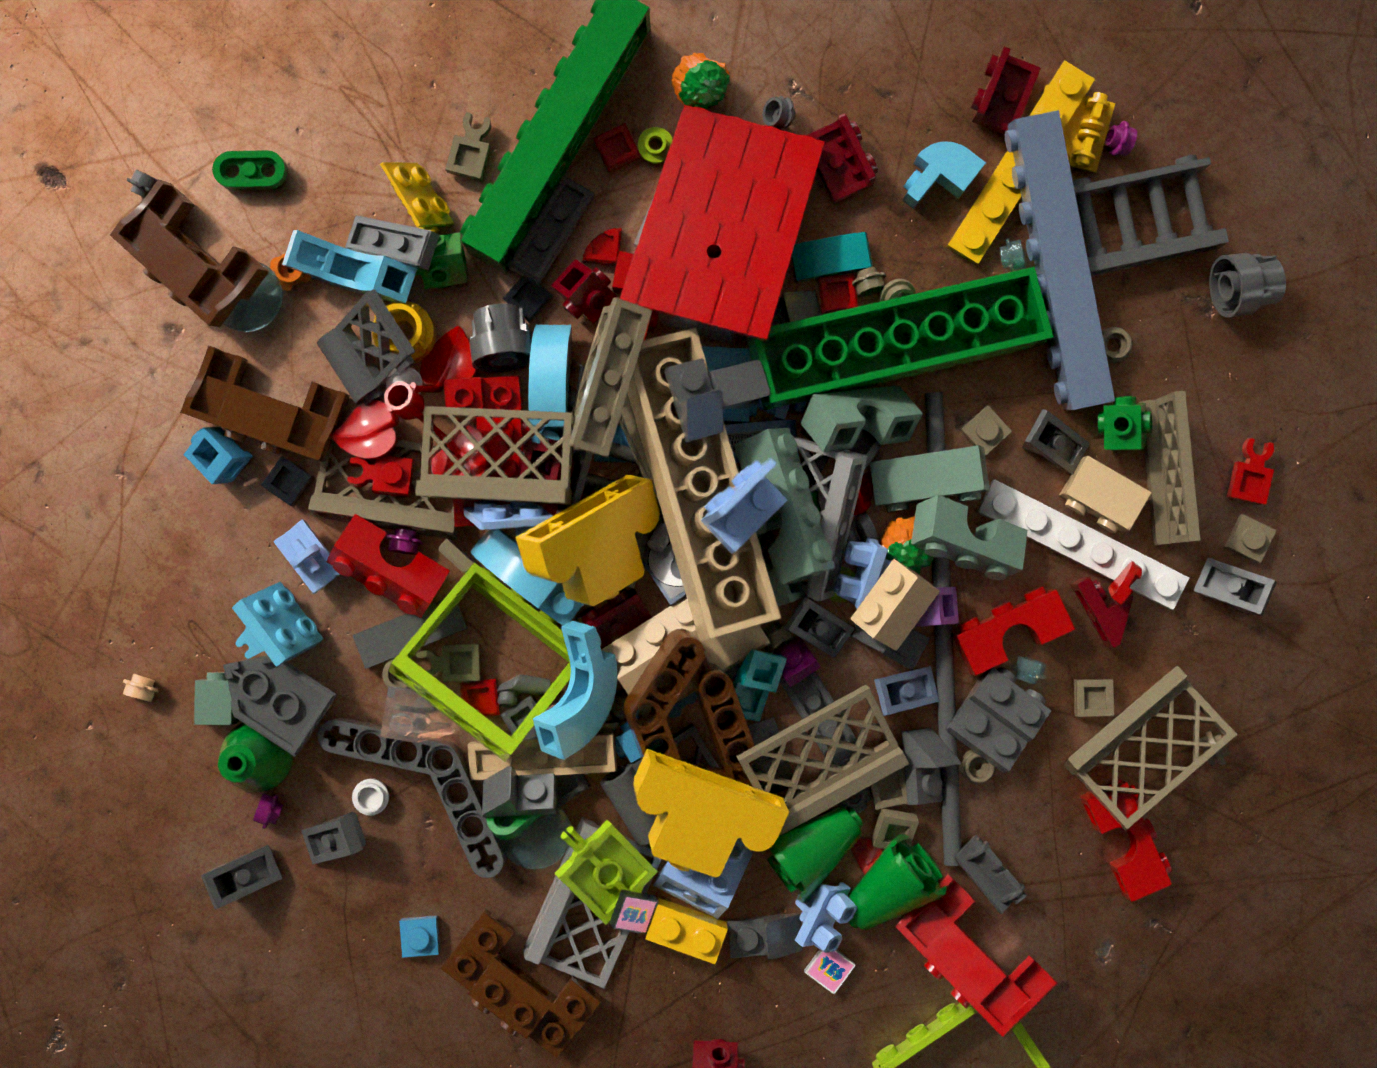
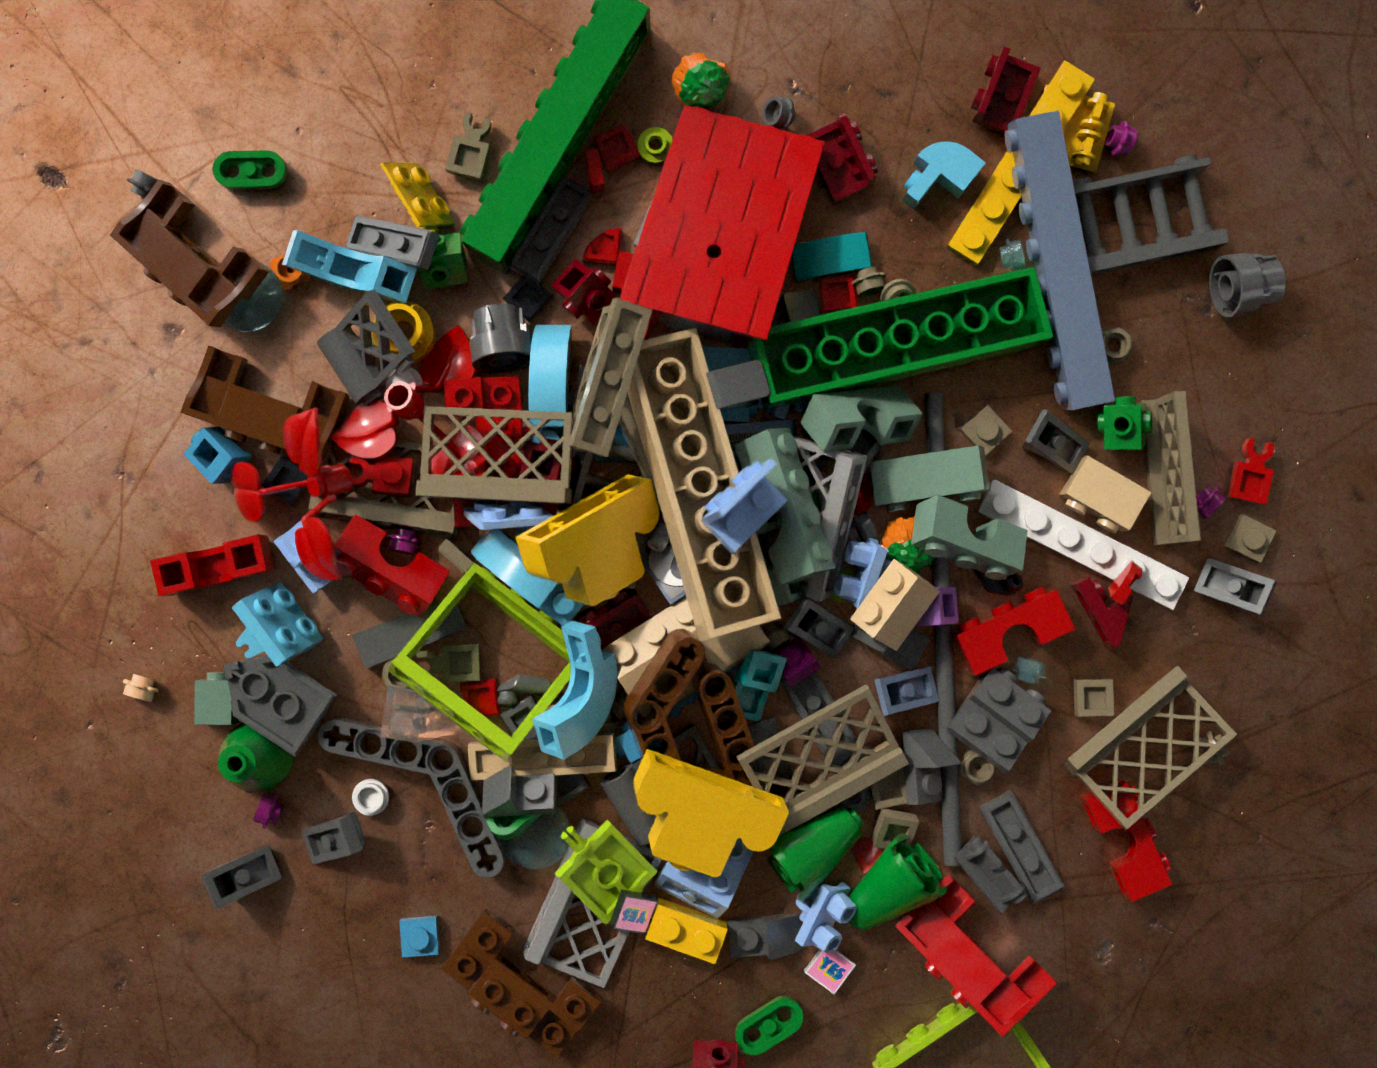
dark grey slope [664,358,723,443] -> none
none -> red arch [150,534,276,596]
none -> red plant [229,408,352,580]
none -> red tile [584,148,606,193]
none -> green plate [735,995,803,1055]
none -> black arm [973,569,1023,596]
none -> dark grey tile [978,790,1065,905]
none -> magenta plate [1196,486,1226,519]

